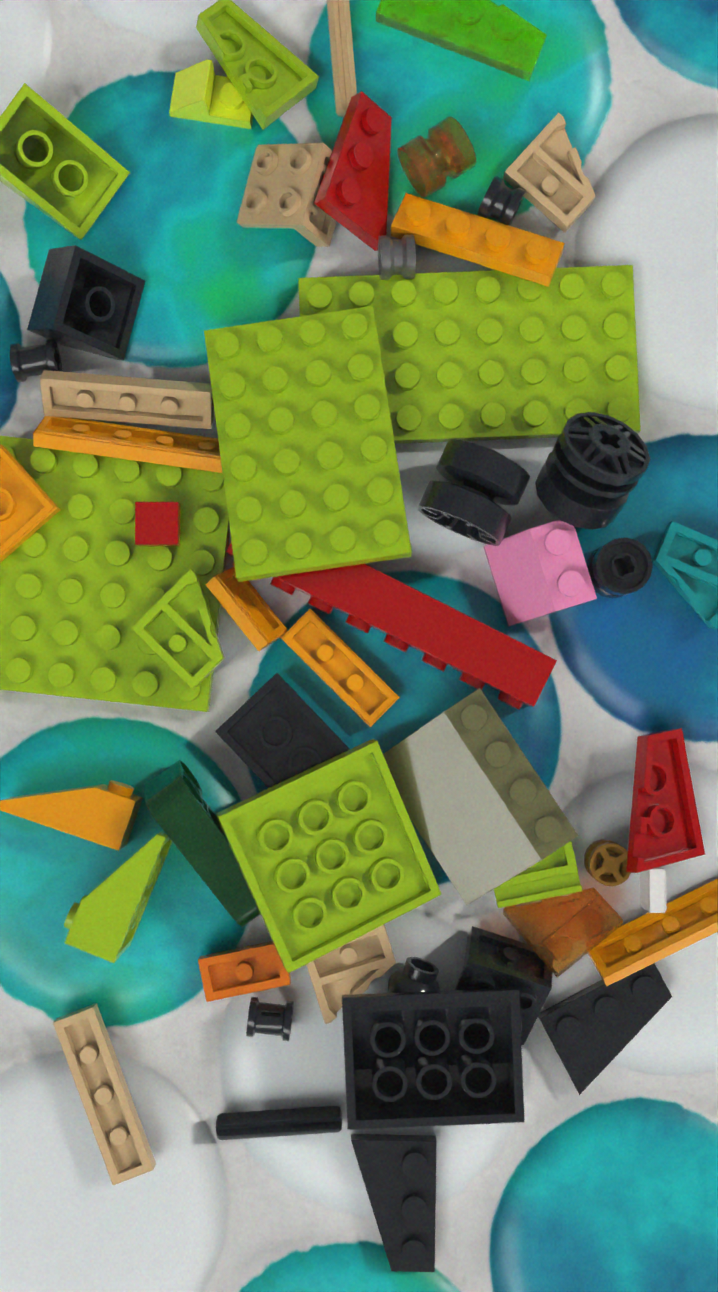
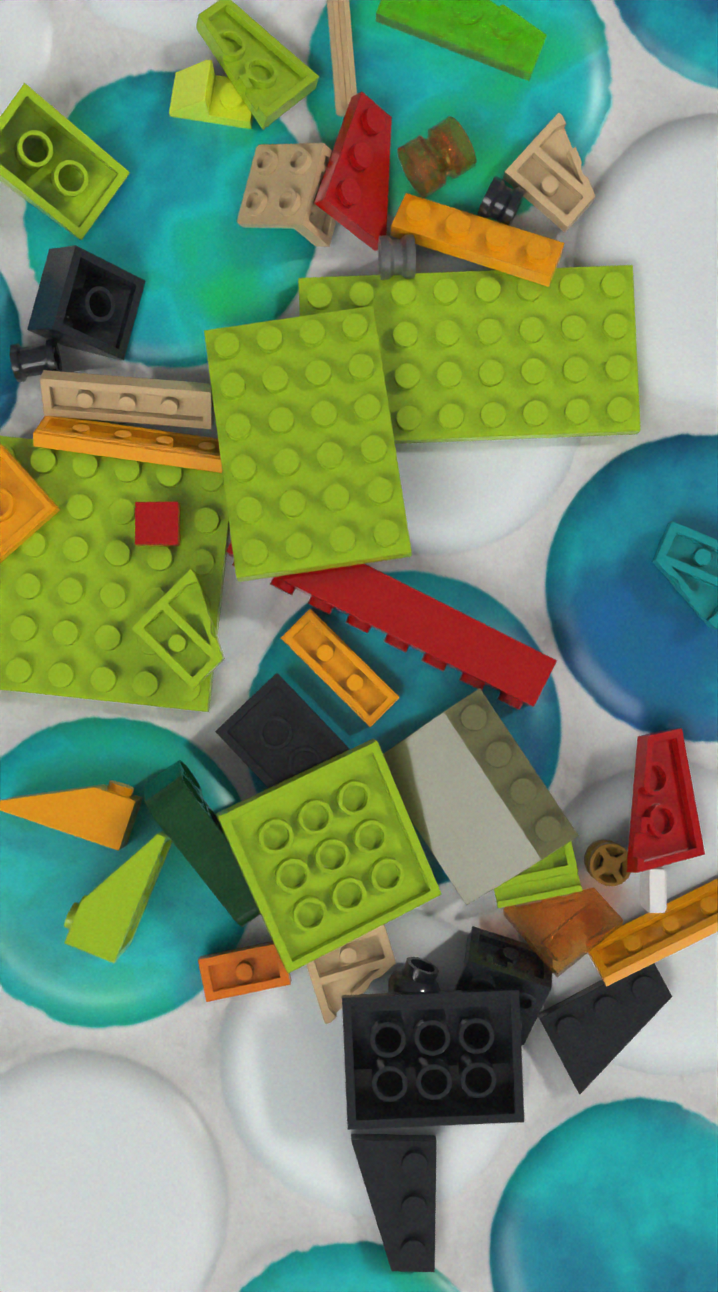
tan plate [53,1003,156,1185] -> none
light orange tile [206,567,288,651] -> none
black axle [216,1106,342,1140] -> none
black bush [246,997,294,1041] -> none
black wheel [418,439,530,546] -> none
bright pink slope [484,520,597,626] -> none
black wheel [535,412,650,530] -> none
black wheel [586,537,653,598] -> none

